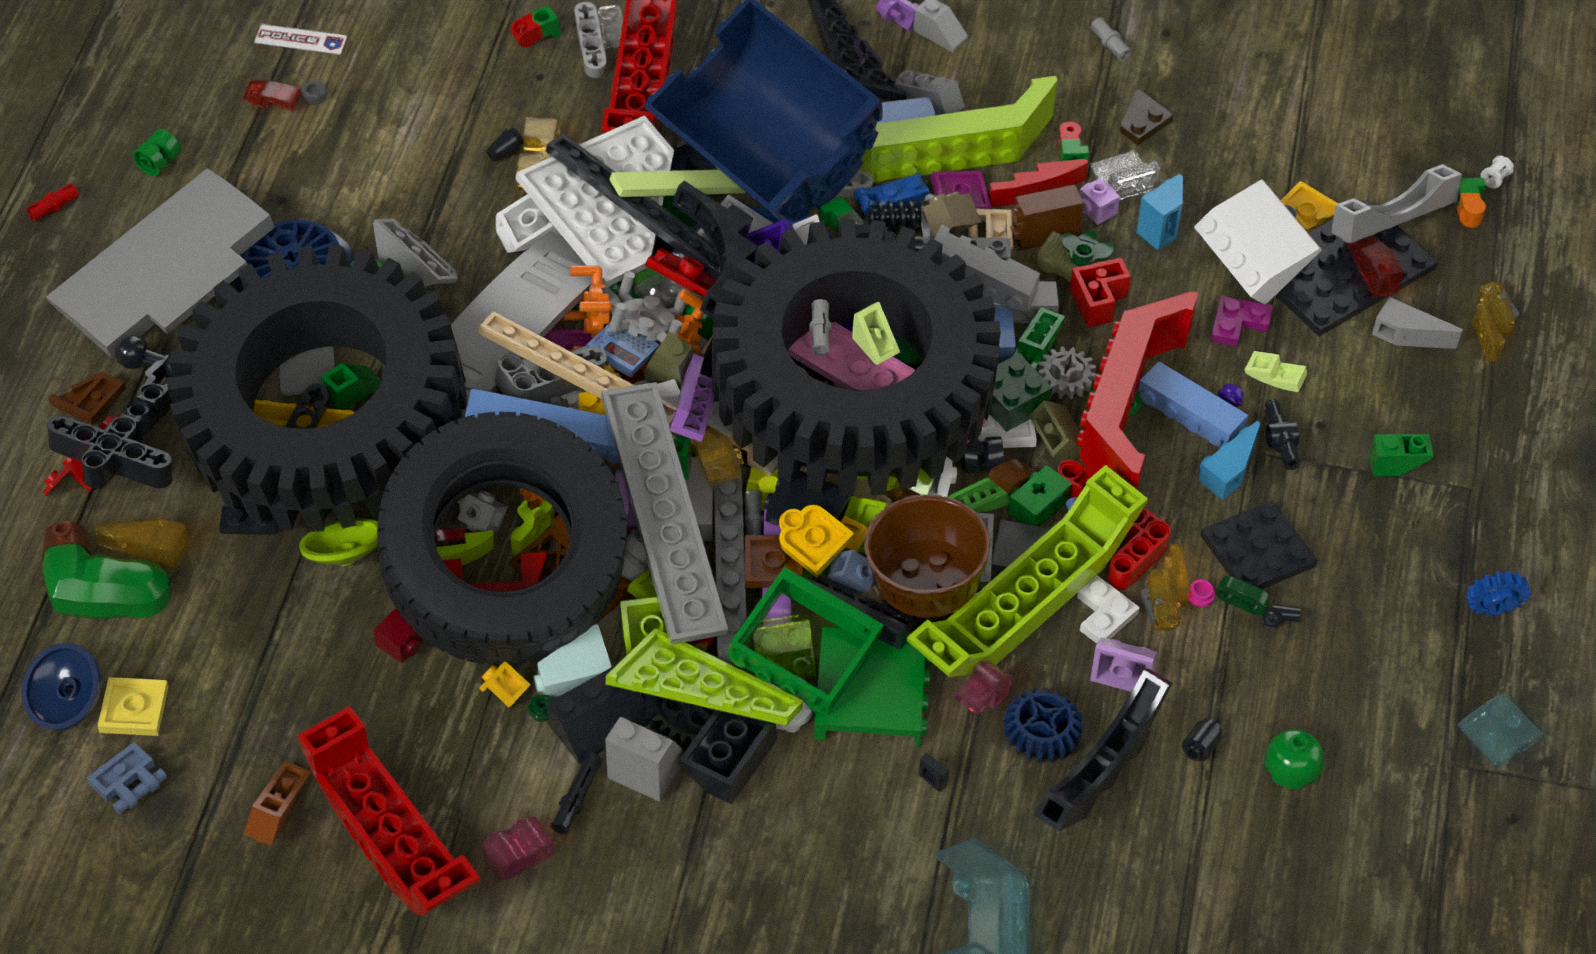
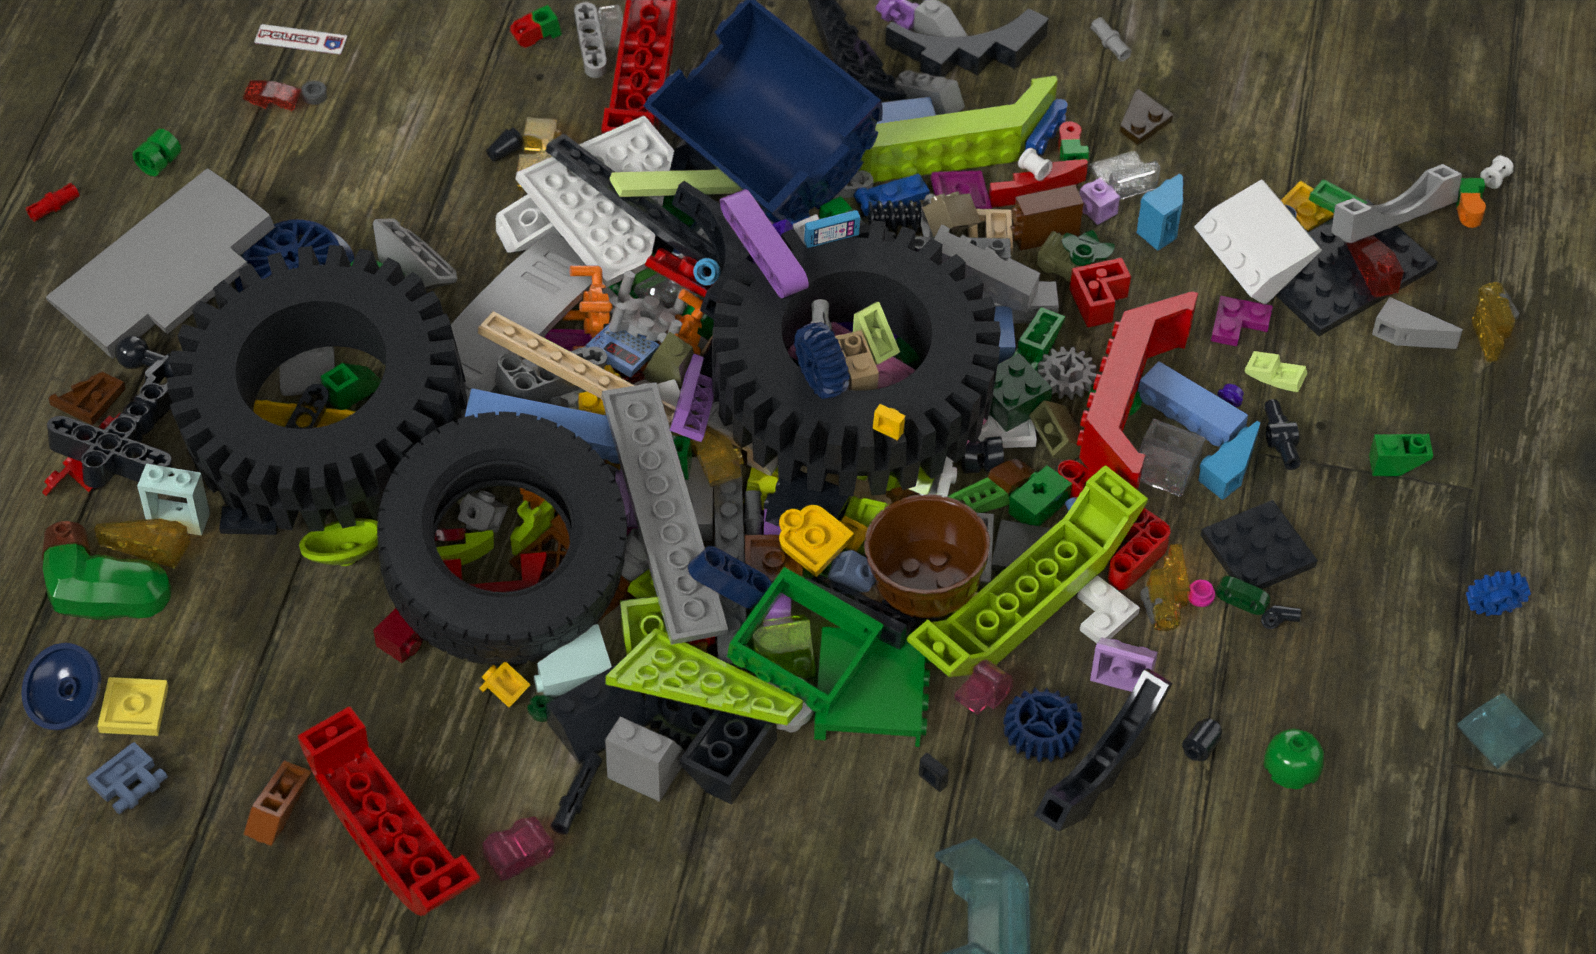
none -> light aqua window [137,464,210,536]
none -> dark blue beam [688,546,772,608]
none -> dark azure plate [693,258,721,285]
none -> medium lavender beam [720,189,809,298]
none -> dark blue gear [794,322,850,399]
none -> tile [804,210,860,248]
none -> tan slope [835,330,879,391]
none -> yellow plate [873,404,905,441]
none -> black arch [885,8,1049,77]
none -> white bush [1018,148,1052,181]
none -> blue plate [1025,99,1067,155]
none -> clear slope [1138,419,1205,497]
none -> green tile [1309,179,1367,213]

